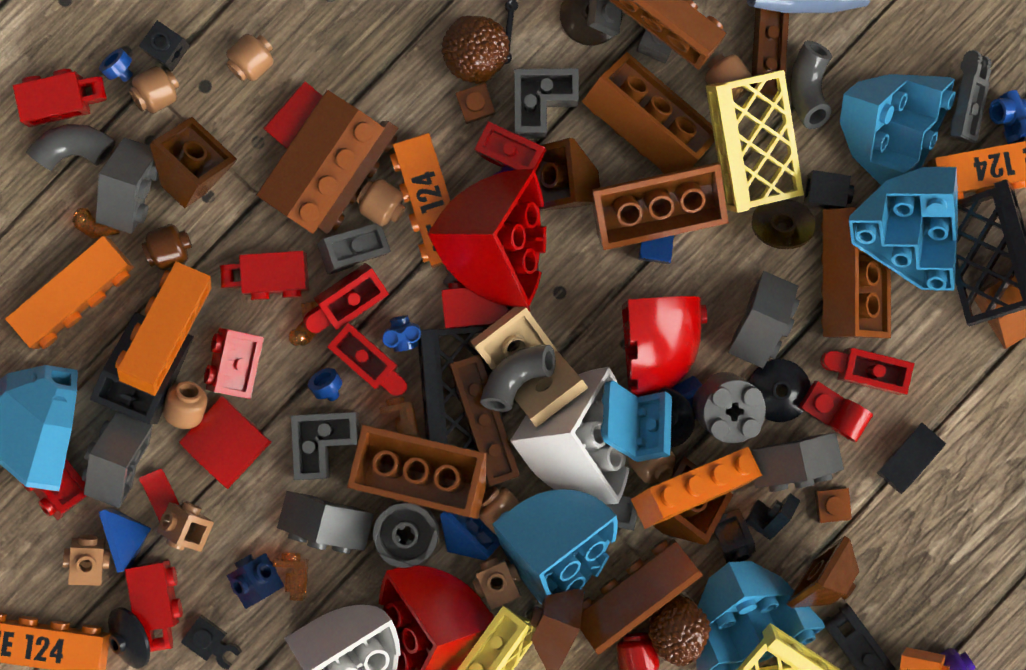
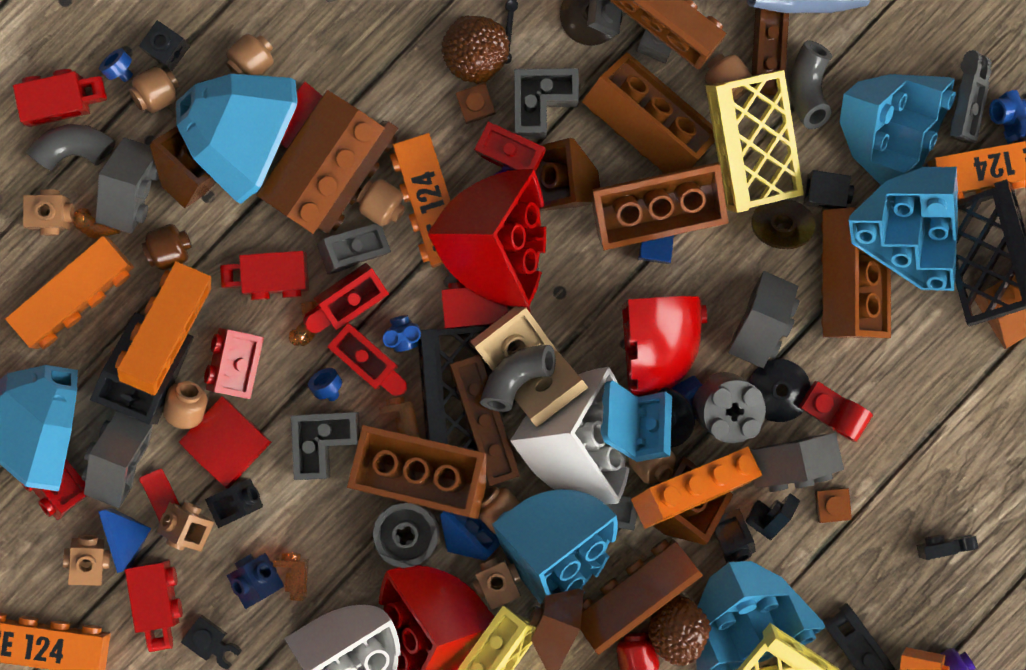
black dish [108,607,150,669] -> none
dark grey brick [277,491,374,554] -> none
reddish brown slope [786,536,859,608] -> none
red brick [820,348,915,395] -> none
black slope [877,423,946,494] -> none
none -> medium nougat brick [23,189,75,236]
none -> dark azure brick [176,74,298,204]
none -> black bracket [205,479,263,528]
none -> black plate [916,534,979,560]

